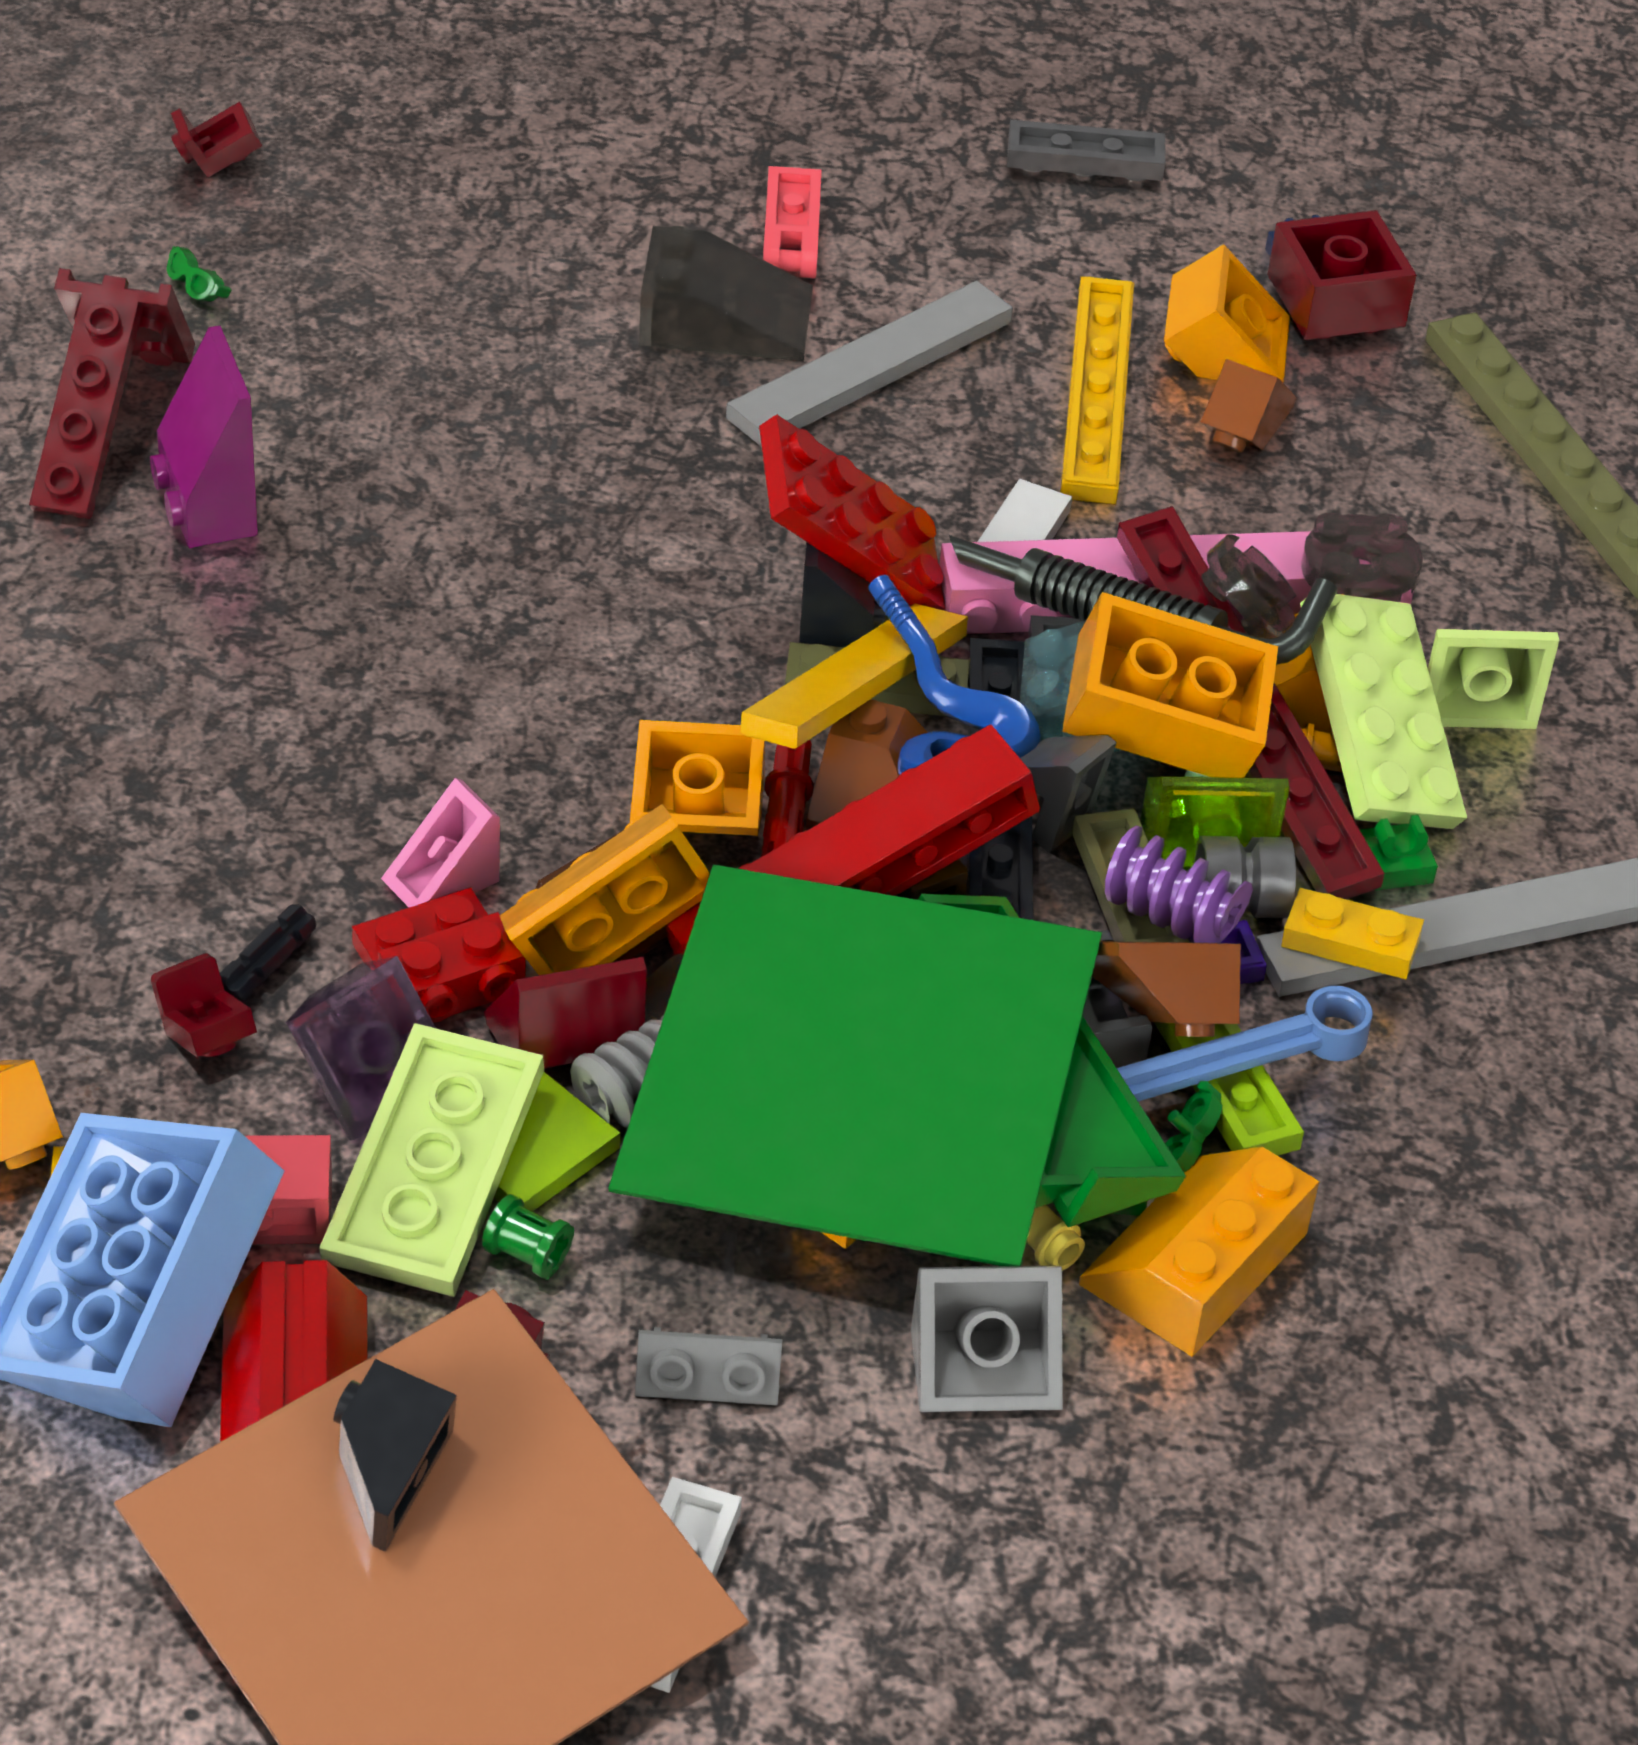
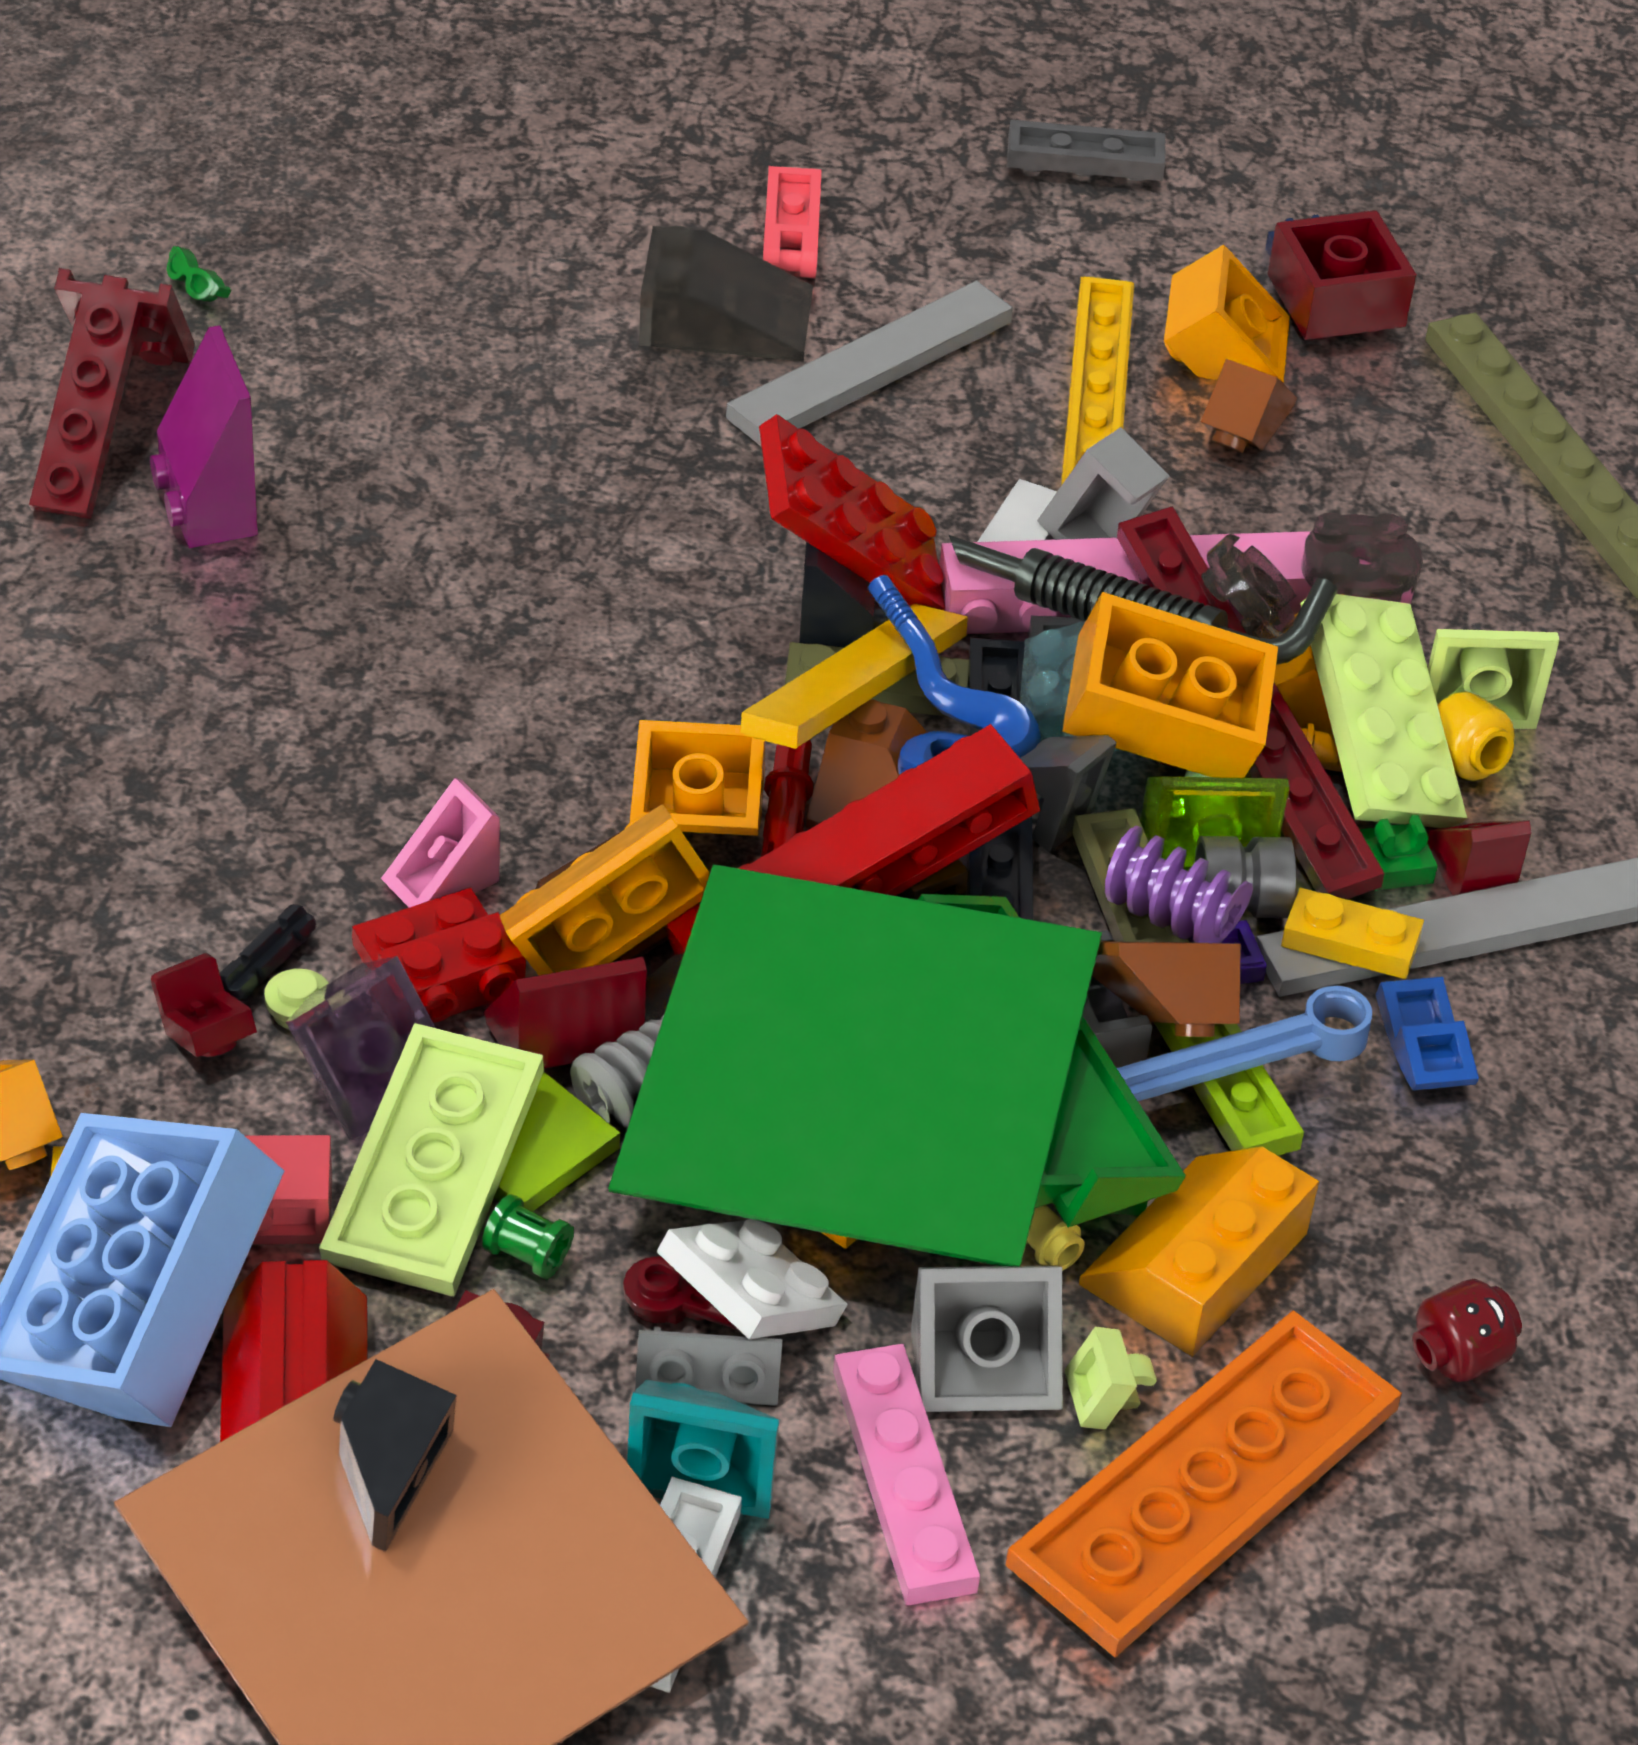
dark red bracket [171,101,262,178] -> none
green piece [1165,1081,1223,1172] -> none
none -> yellowish green plate [264,969,331,1030]
none -> dark red plate [623,1256,741,1332]
none -> teal slope [627,1379,779,1519]
none -> white plate [657,1219,848,1340]
none -> bright pink plate [833,1344,980,1606]
none -> orange plate [1005,1310,1402,1658]
none -> light grey panel [1037,427,1170,540]
none -> yellowish green tile [1064,1327,1157,1430]
none -> blue slope [1375,977,1479,1090]
none -> dark red head [1412,1278,1522,1383]
none -> dark red slope [1426,820,1532,896]
none -> yellow head [1438,691,1515,781]

